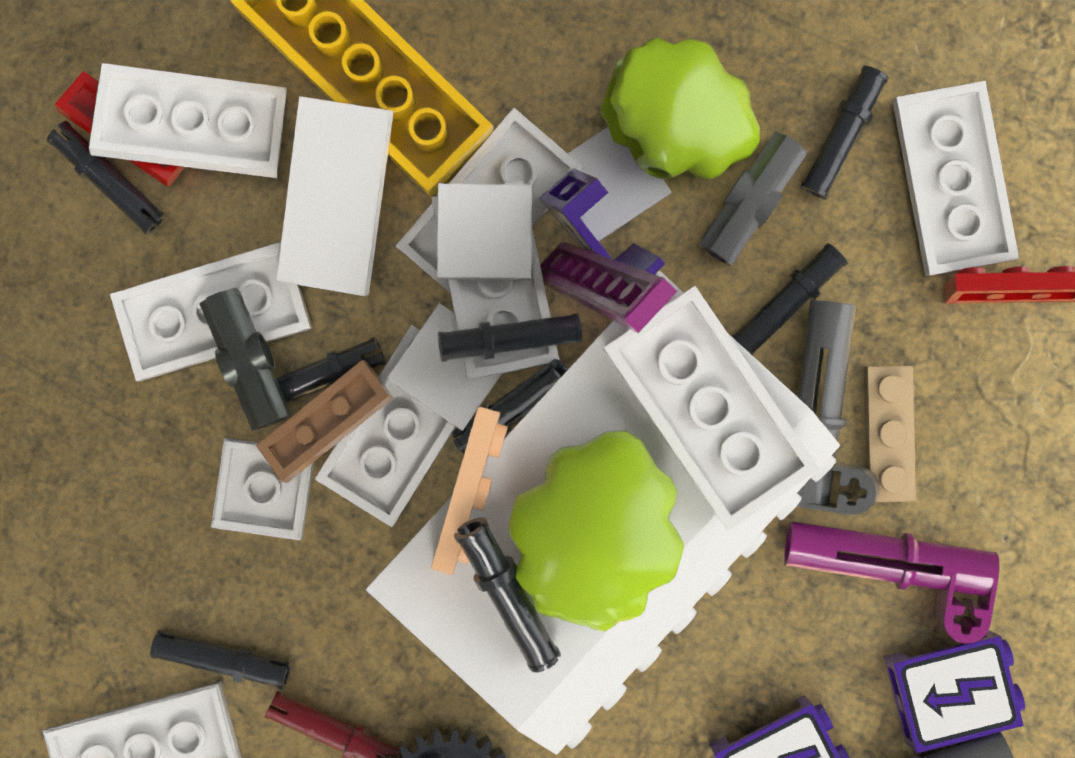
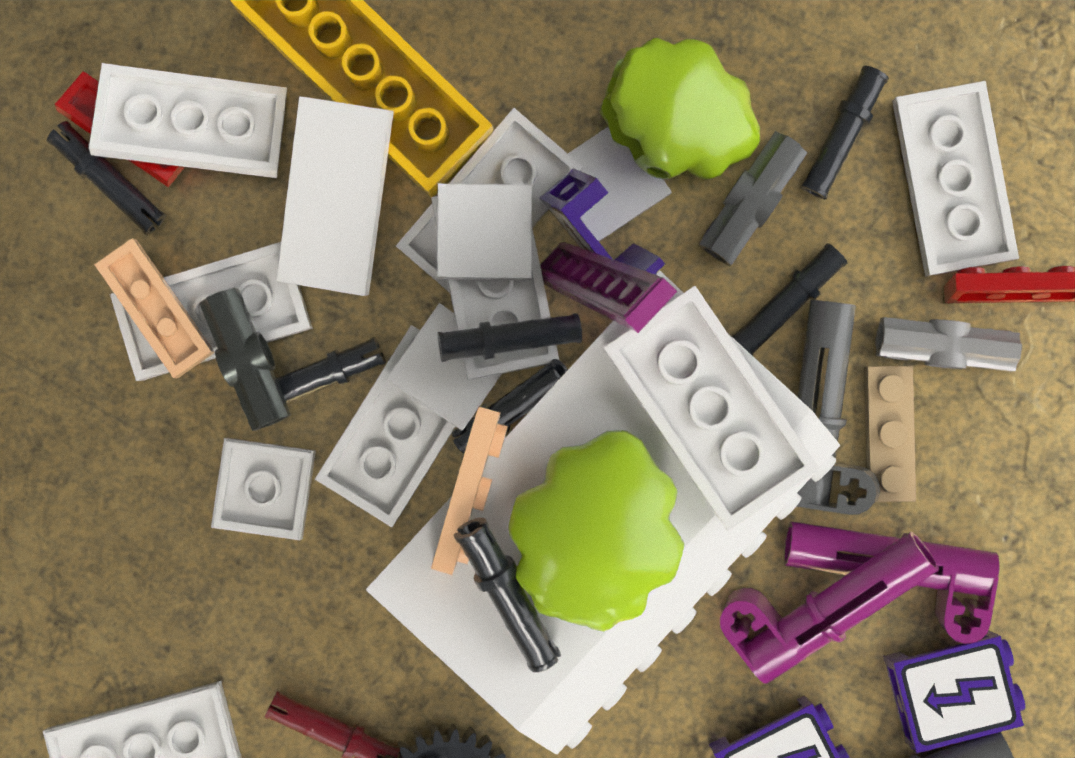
black pin [150,629,291,690] -> none
medium nougat plate [256,360,394,483] -> none
none -> light nougat plate [94,238,215,379]
none -> magenta piece [720,531,939,684]
none -> light grey piece [875,317,1022,372]

